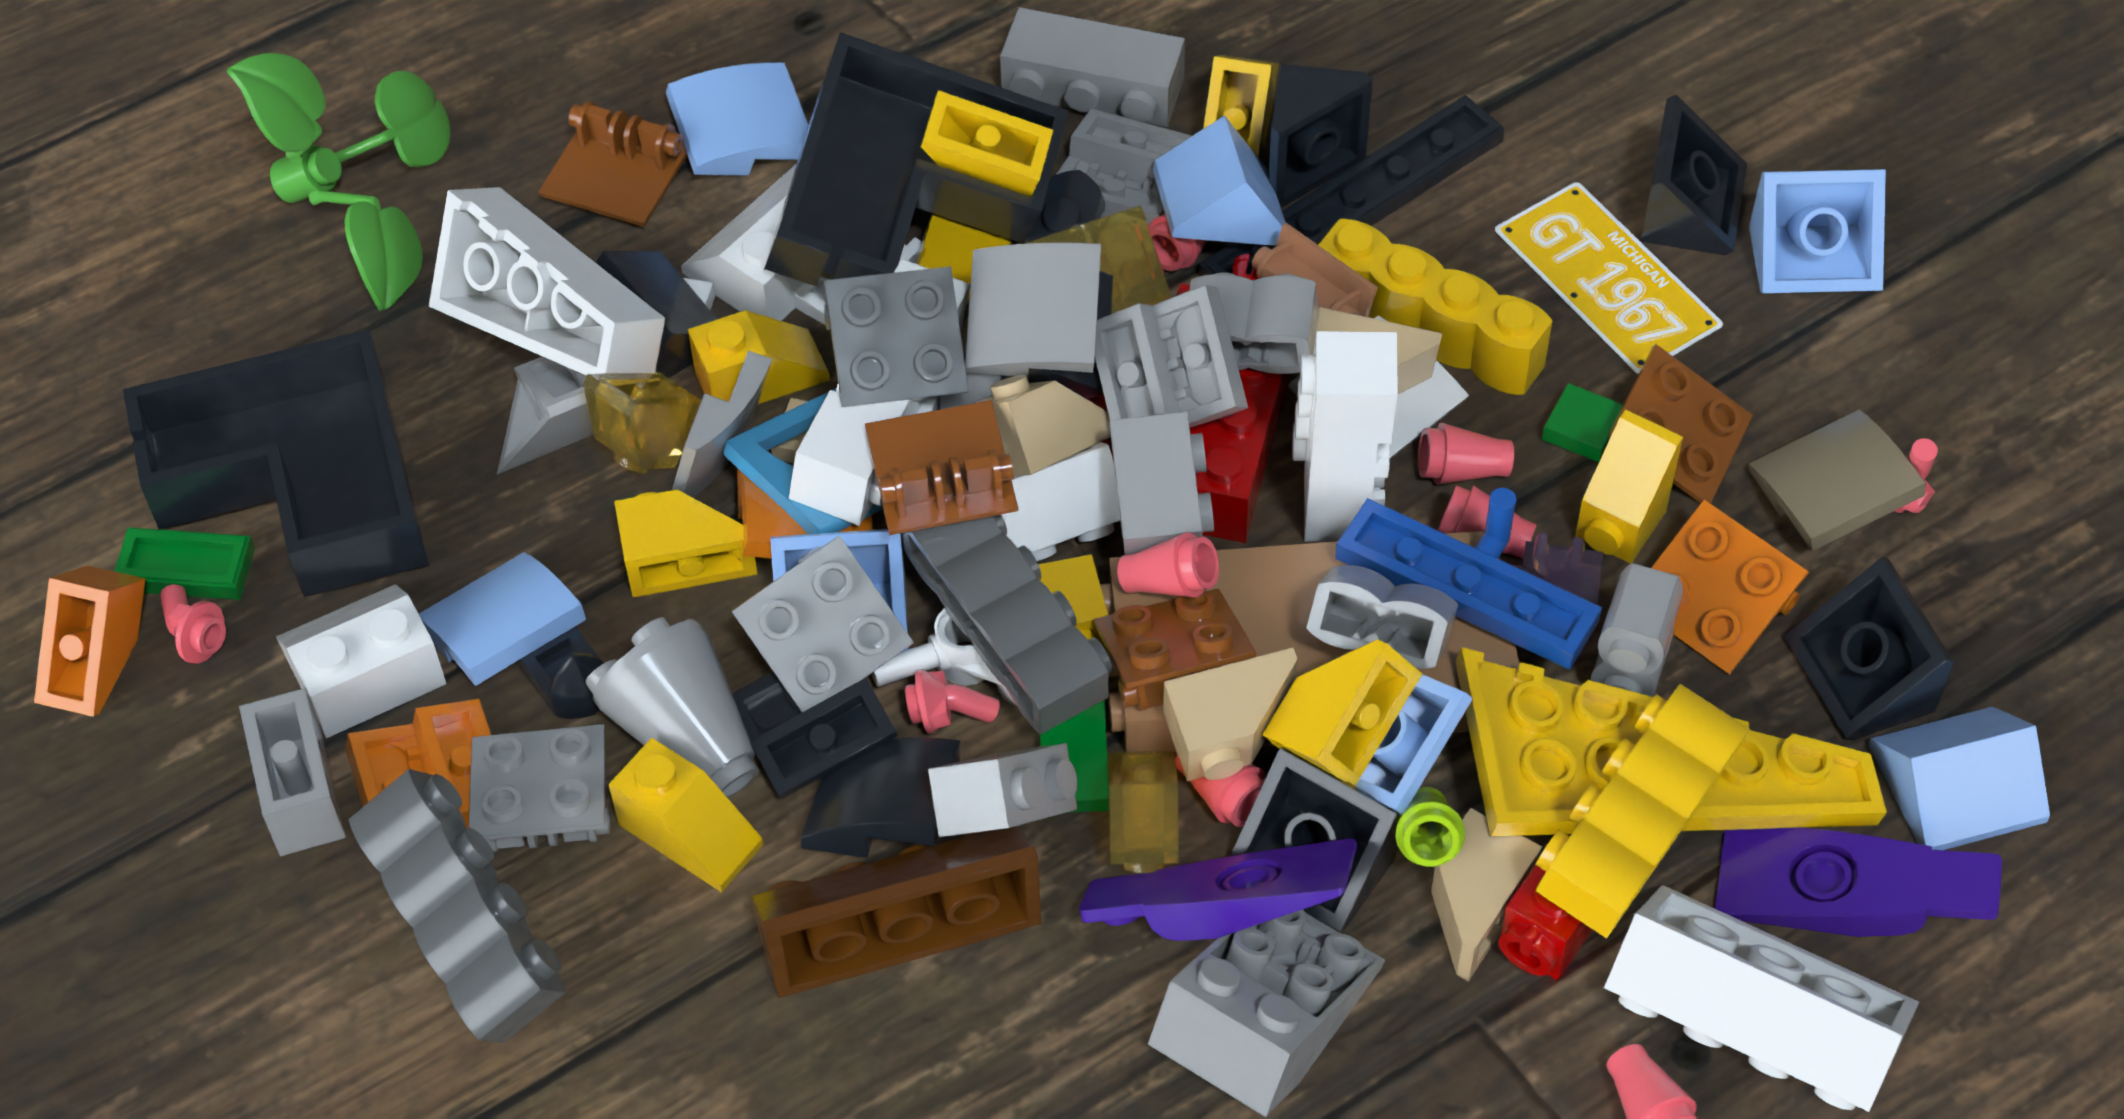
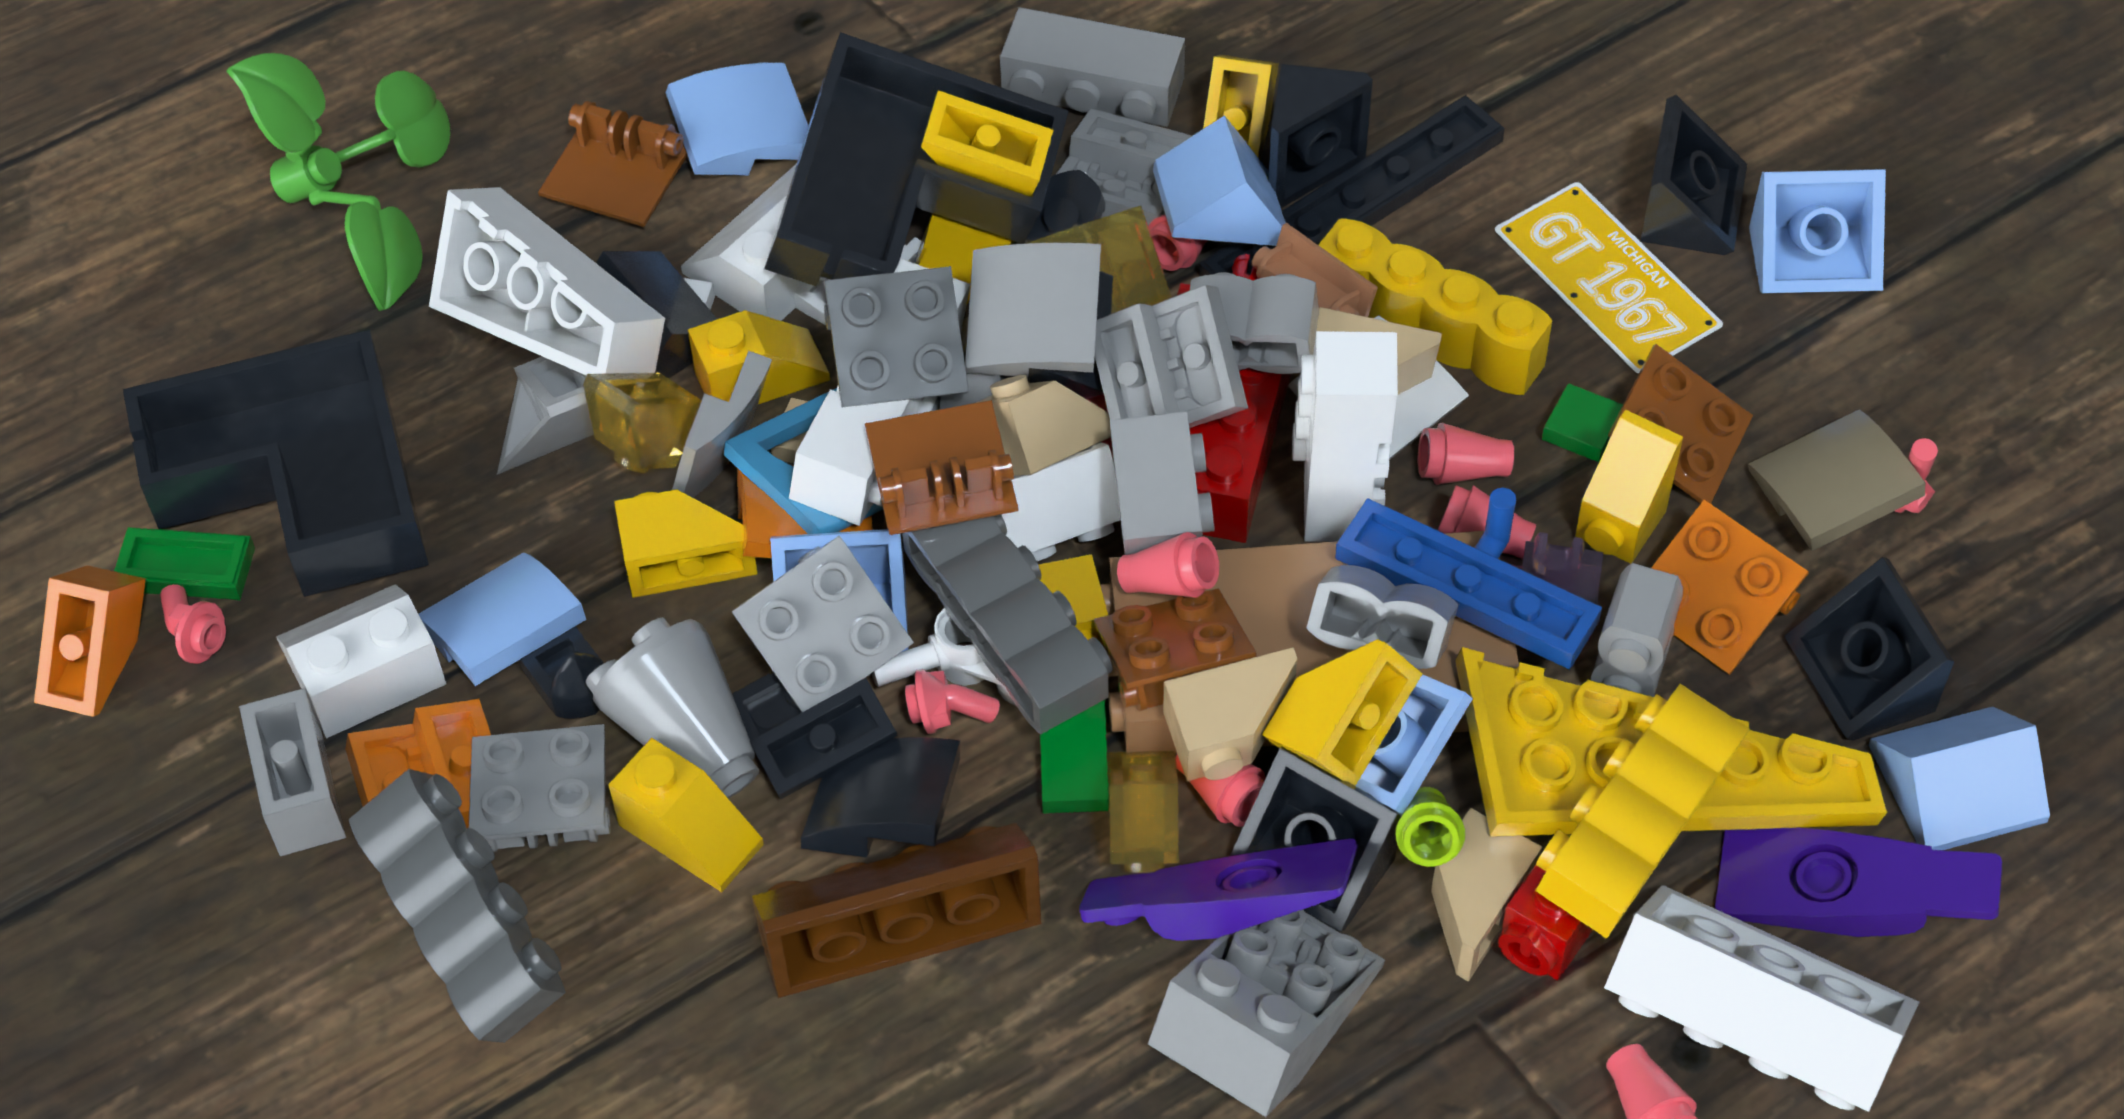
light grey brick [928,743,1077,837] -> none

